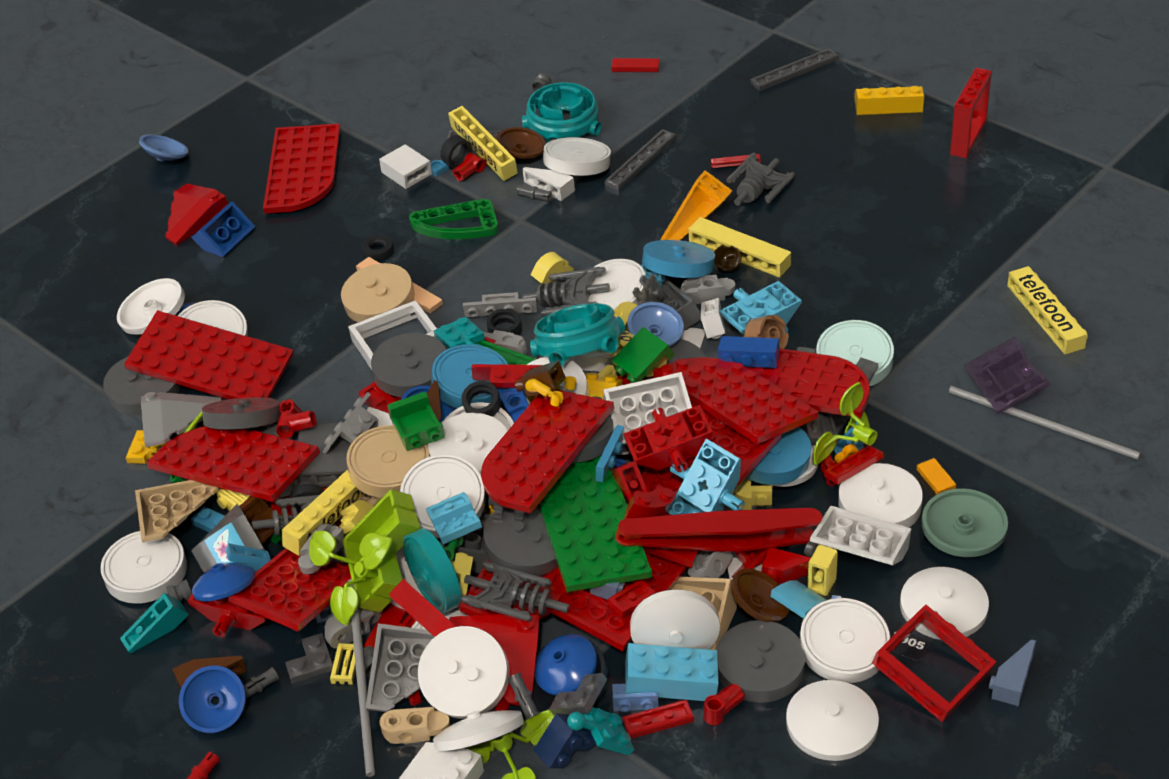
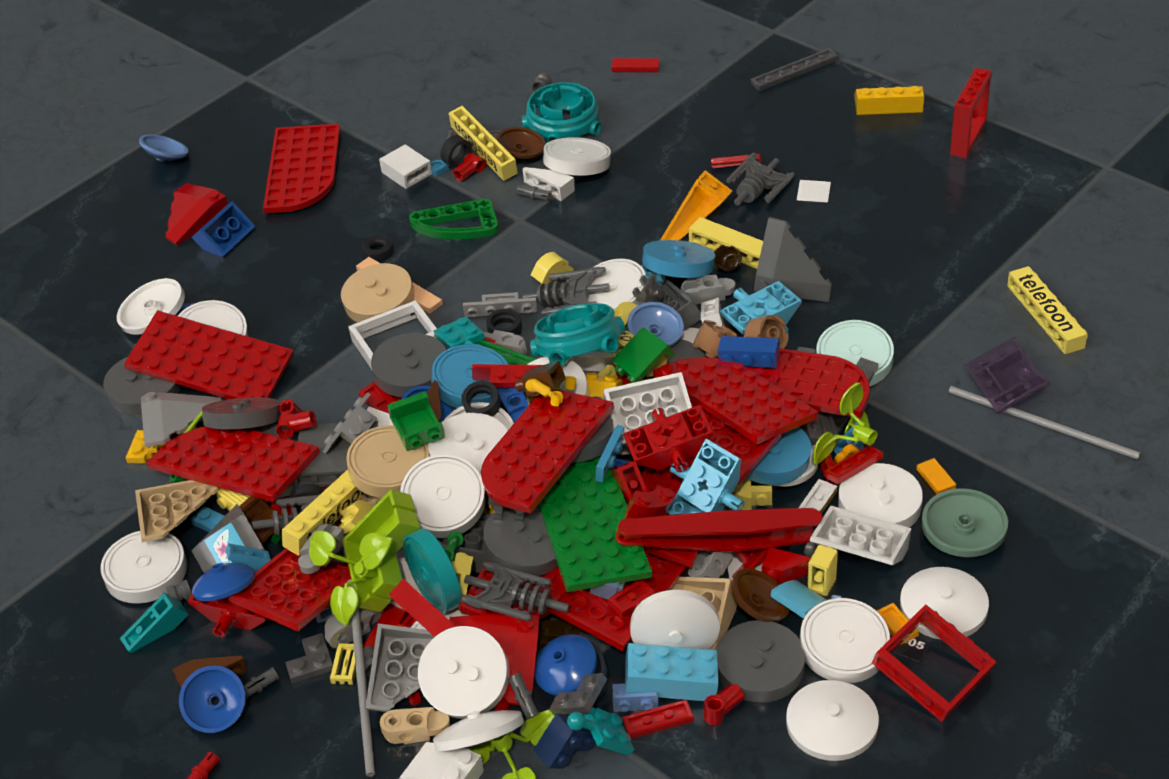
medium azure slope [425,492,482,544] -> none
flat silver tile [605,129,676,191] -> none
sand blue slope [989,639,1036,706] -> none
none -> dark brown plate [537,620,580,648]
none -> medium nougat brick [692,320,737,358]
none -> dark grey slope [754,217,832,302]
none -> white sticker [797,180,831,202]
none -> white plate [799,479,837,527]
none -> light orange tile [877,603,919,645]

